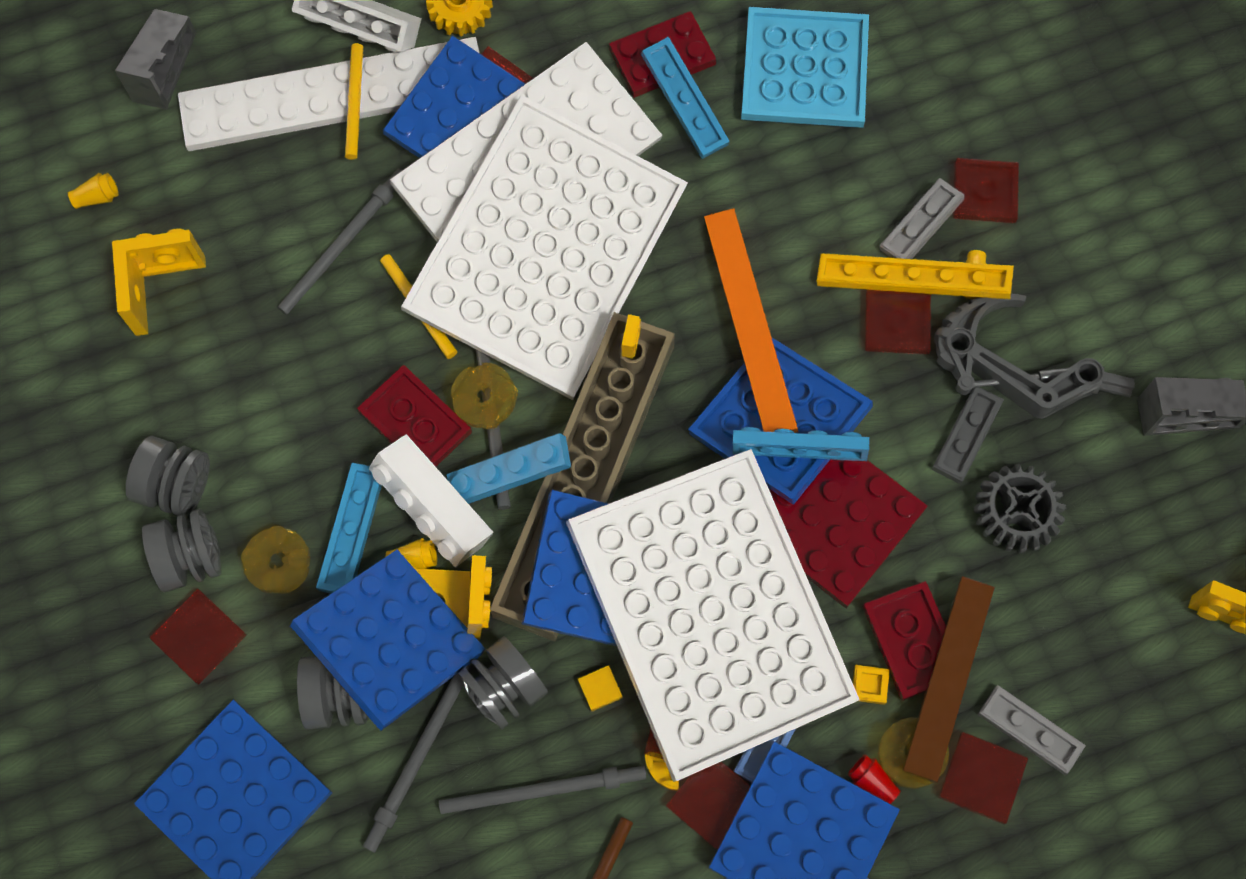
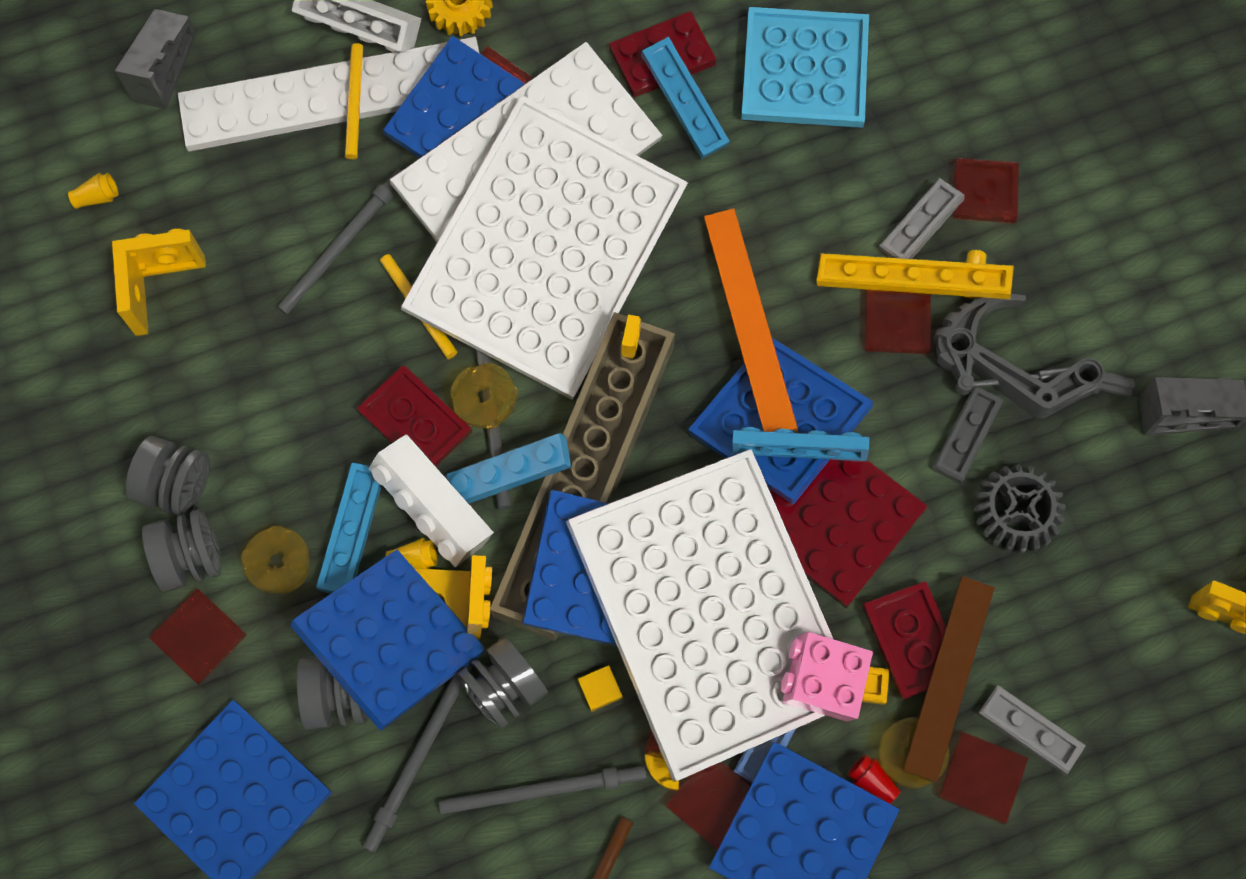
none -> bright pink brick [781,632,873,722]

